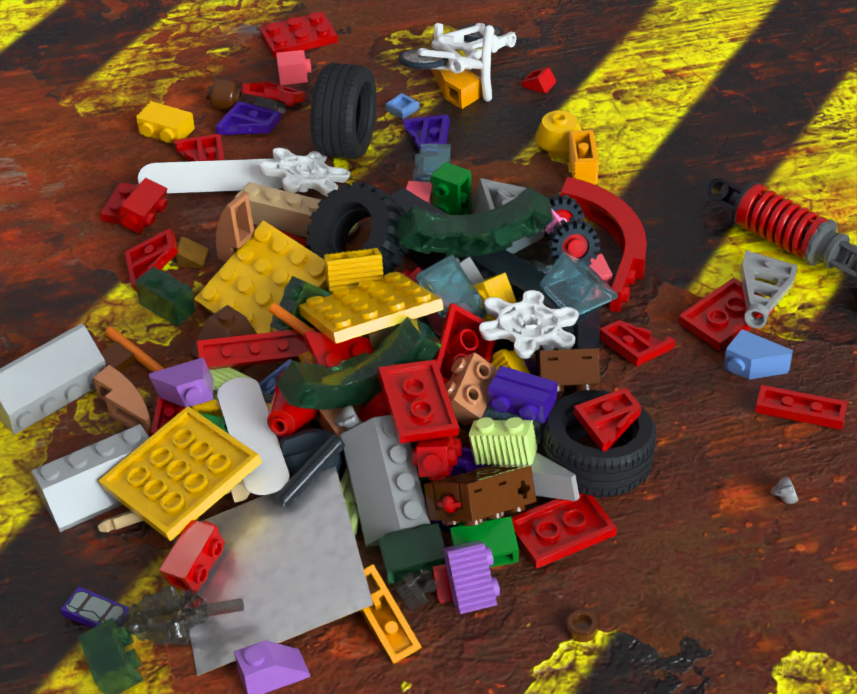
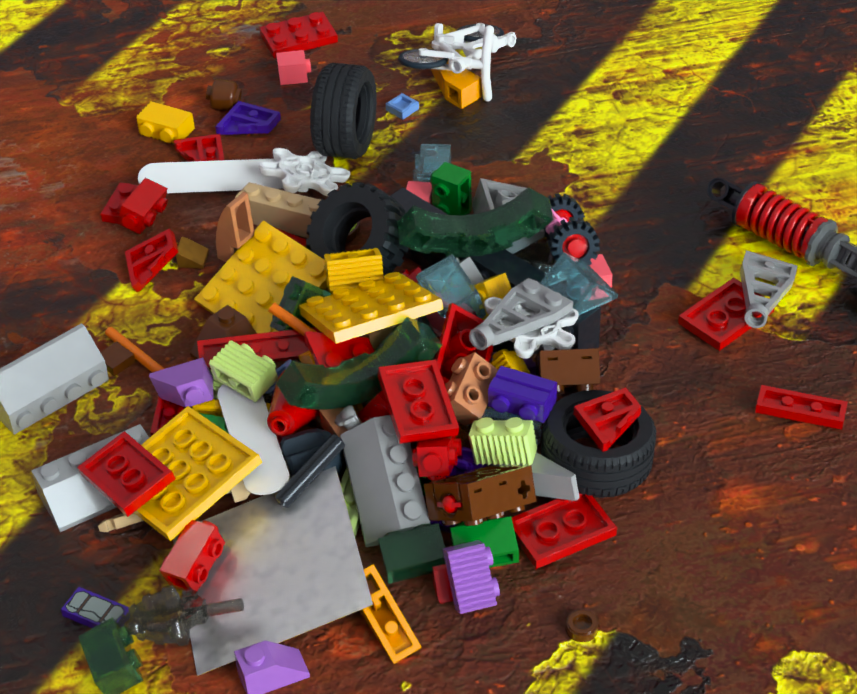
nougat slope [93,365,152,438] -> none
clear green brick [135,267,196,326] -> none
red wing [241,81,306,106] -> none
clear smoke tile [254,96,286,114] -> none
clear smoke piece [394,569,437,611] -> none
dark purple wing [403,114,450,154] -> none
red slope [521,67,556,93] -> none
yellow cone [535,110,582,158] -> none
red arch [561,177,647,313] -> none
light orange brick [568,130,599,185] -> none
red wing [599,320,675,367] -> none
medium blue slope [724,329,793,380] -> none
light grey piece [770,477,798,504] -> none
none -> red plate [77,431,176,517]
none -> yellowish green brick [209,340,278,402]
none -> light grey plate [469,278,573,350]

